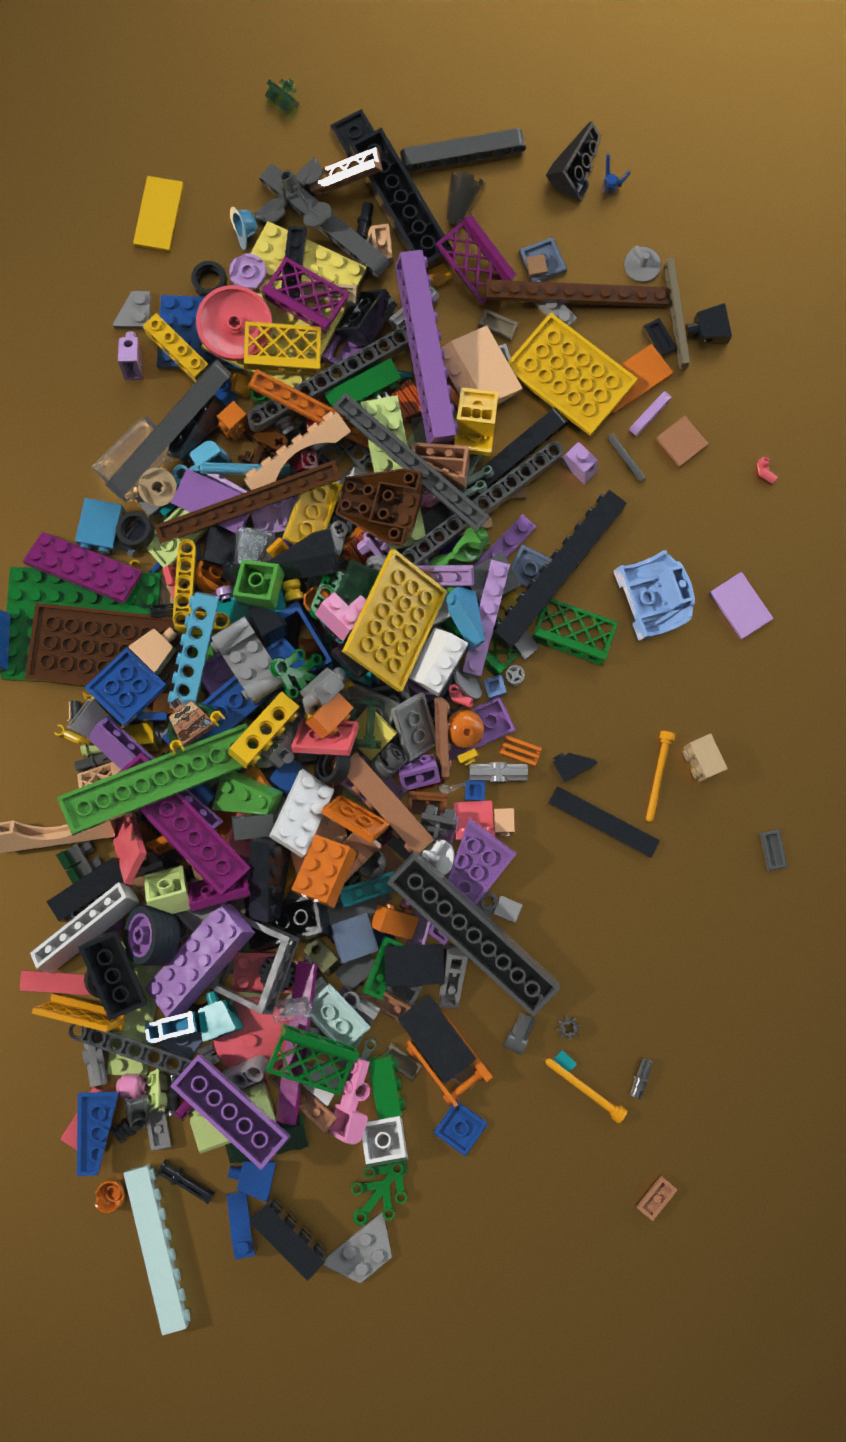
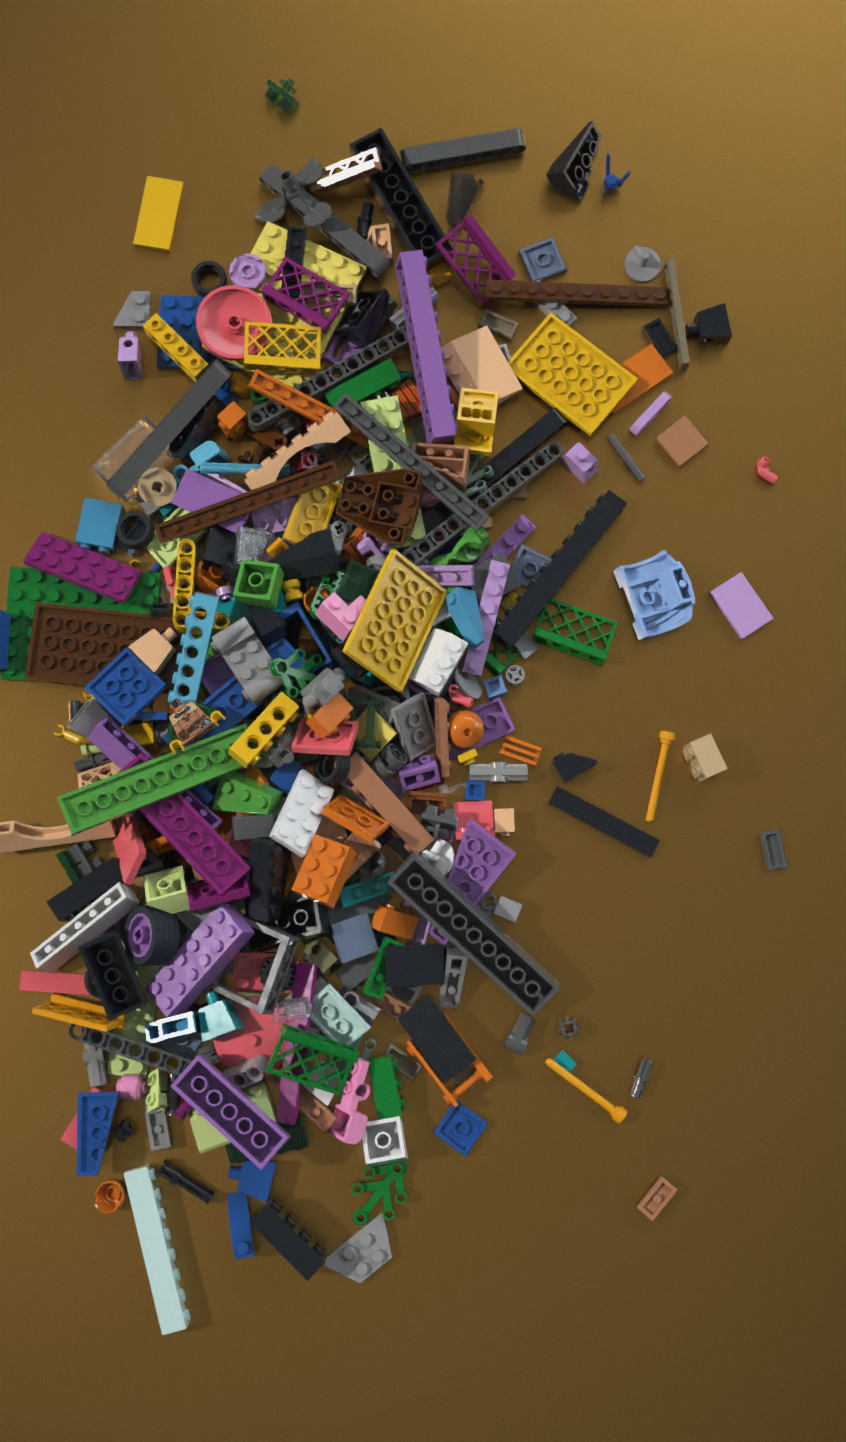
dark grey piece [125,1094,149,1131] -> none
dark azure piece [230,207,257,250] -> none
black tile [330,109,374,158] -> none
medium nougat tile [526,254,548,277] -> none

